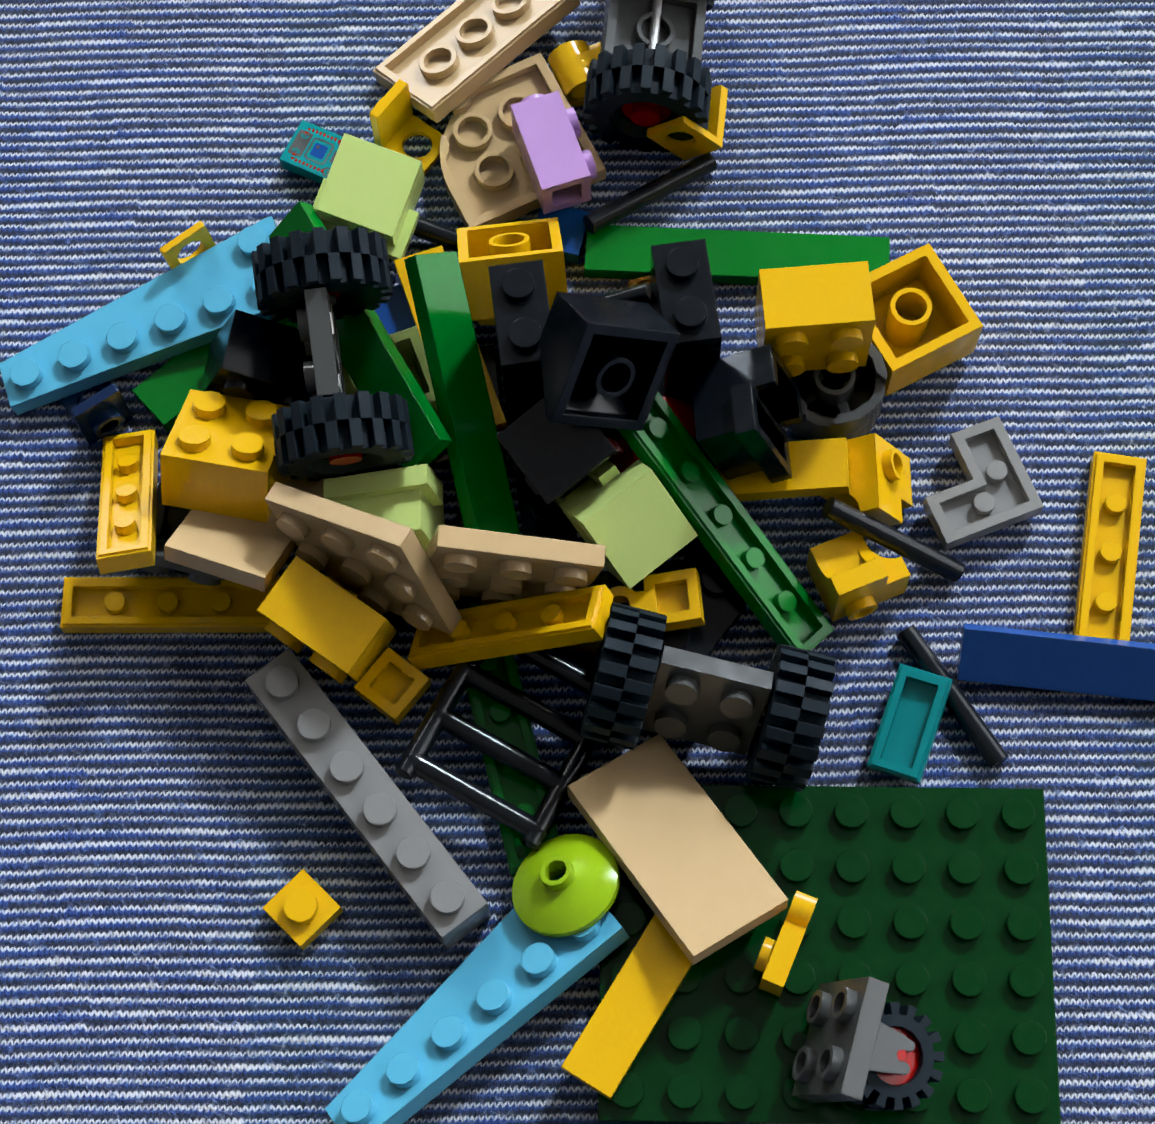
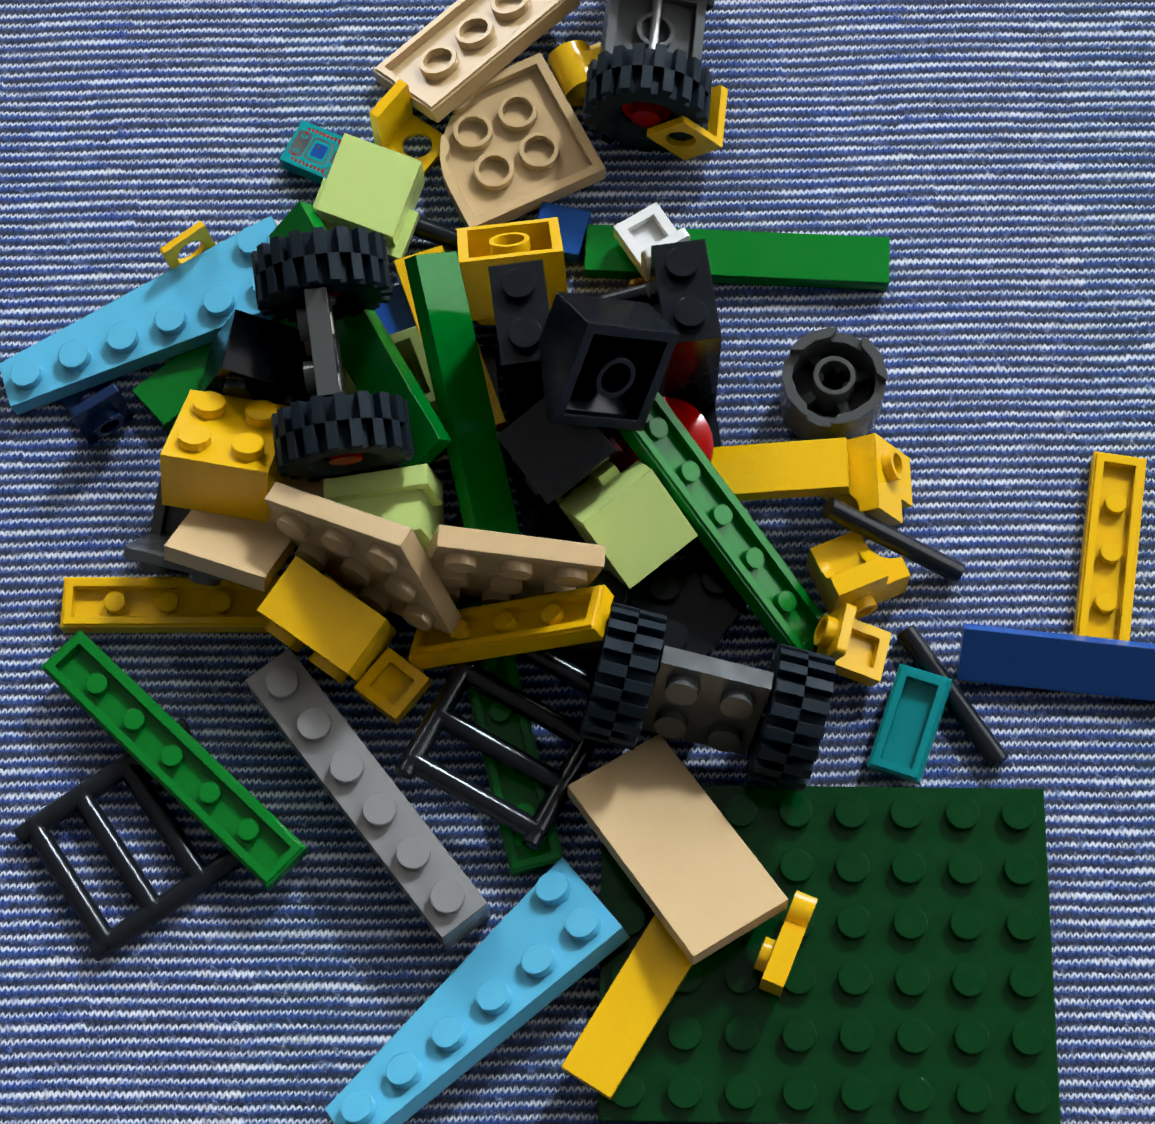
yellow tile [96,429,159,575] -> none
yellow plate [263,869,343,951] -> none
lavender brick [510,90,598,215] -> none
lime dish [512,834,620,937] -> none
black bar [583,153,717,234] -> none
yellow plate [609,568,705,632] -> none
black plate [689,344,803,483] -> none
yellow brick [754,261,876,377] -> none
dark grey plate [792,976,945,1111] -> none
yellow brick [870,243,983,397] -> none
light grey plate [923,416,1044,551] -> none
none -> black bar [14,718,242,961]
none -> green tile [40,630,309,891]
none -> white bracket [613,202,690,282]
none -> yellow bracket [813,603,892,687]

